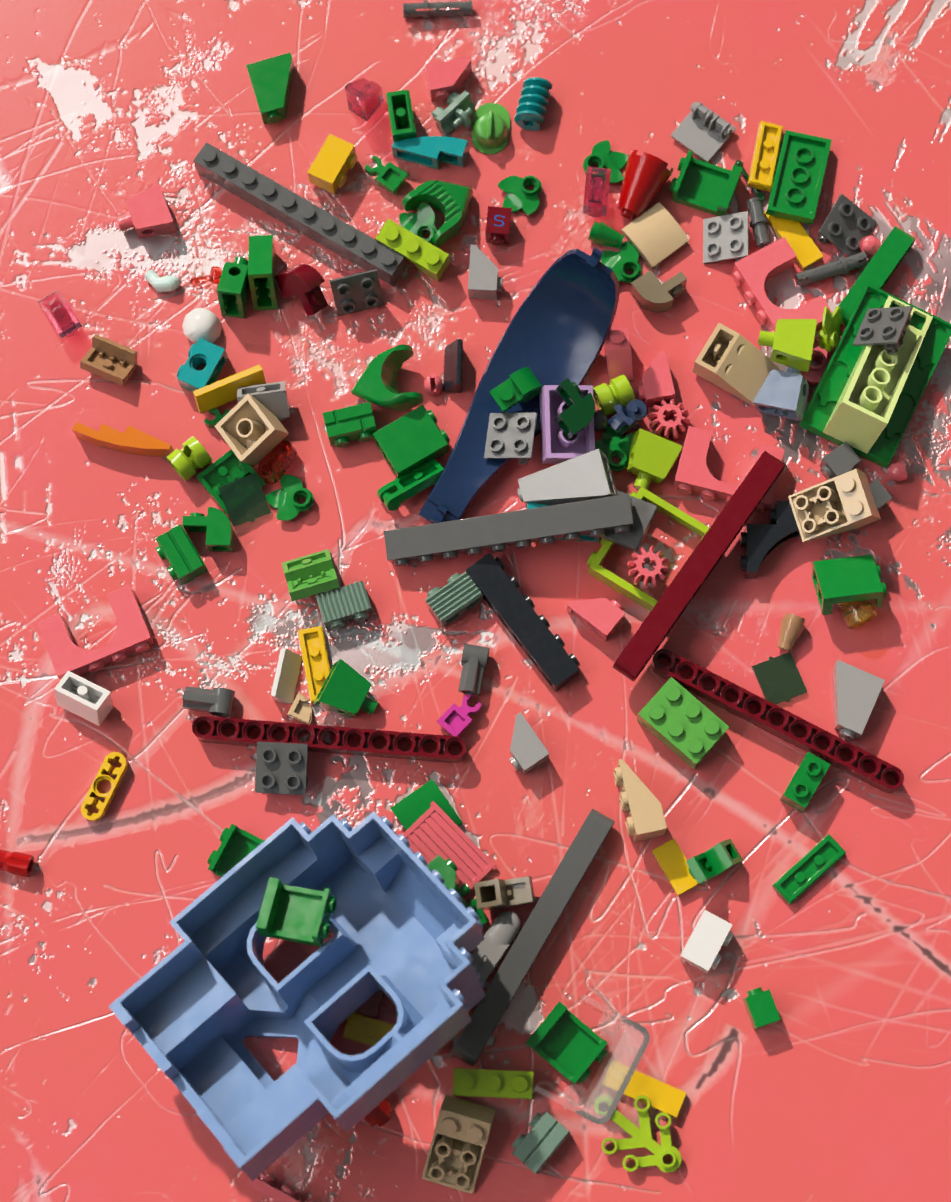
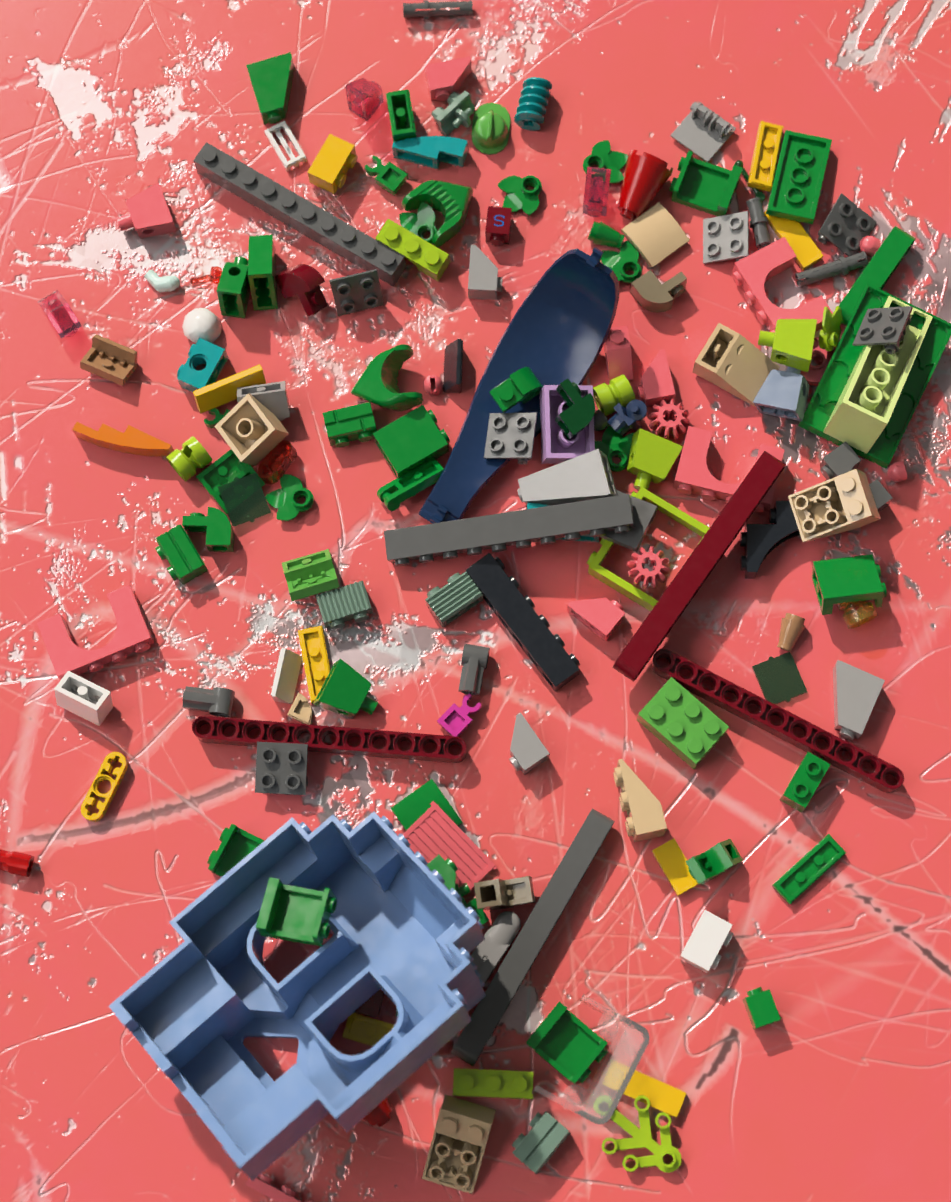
none -> white tile [264,120,307,171]

